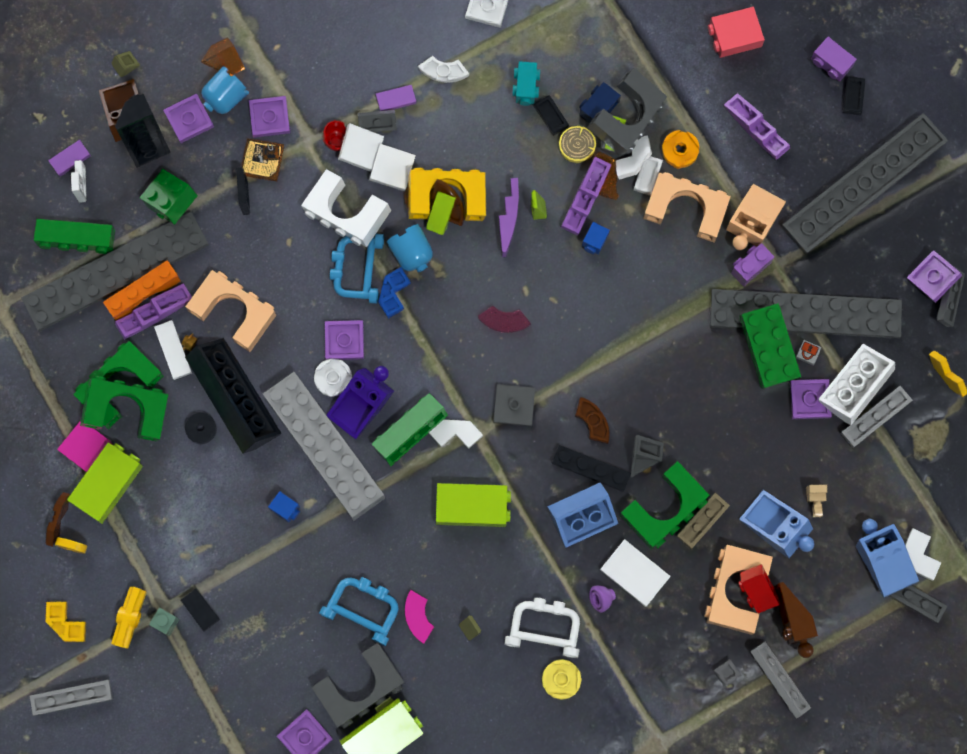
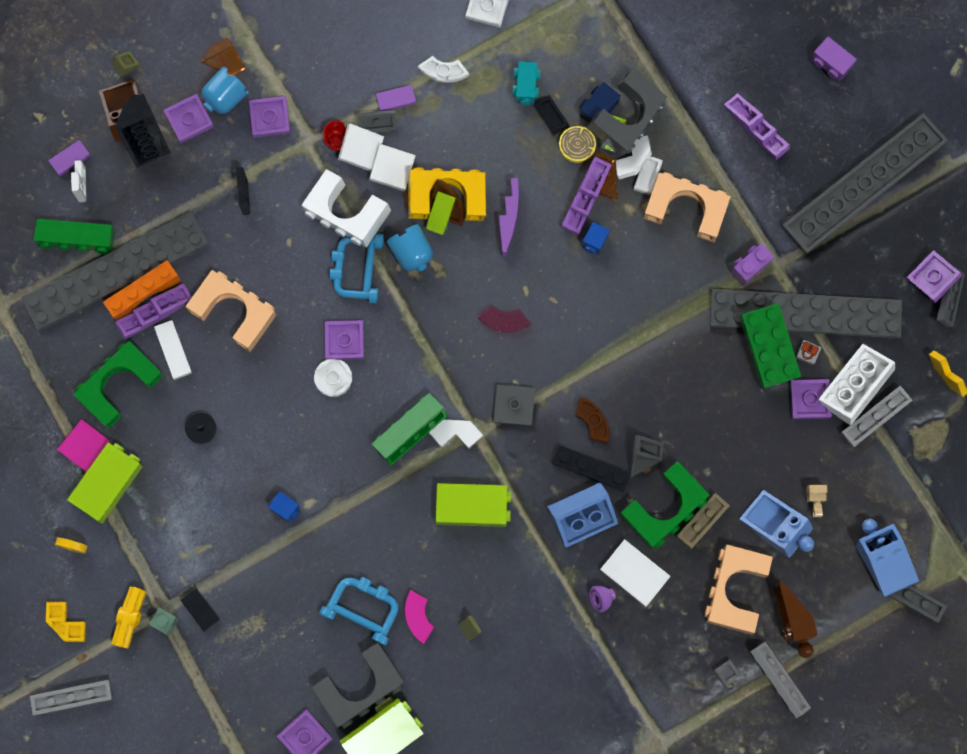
reddish brown tile [46,492,70,547] -> none
green arch [80,376,168,442] -> none
green brick [140,169,198,225] -> none
pearl gold plate [181,334,198,352] -> none
black slope [185,338,282,454] -> none
tile [242,139,285,182] -> none
light grey brick [263,372,385,521] -> none
dark purple slope [326,366,394,439] -> none
blue tile [378,267,411,319] -> none
white bar [504,598,580,658] -> none
lime slope [531,190,547,220] -> none
light yellow tile [542,659,582,700] -> none
light orange plate [662,130,699,169] -> none
coral brick [708,7,765,58] -> none
light nougat slope [726,184,786,250] -> none
red brick [739,564,779,613] -> none
black tile [842,76,865,115] -> none
white tile [905,529,941,581] -> none

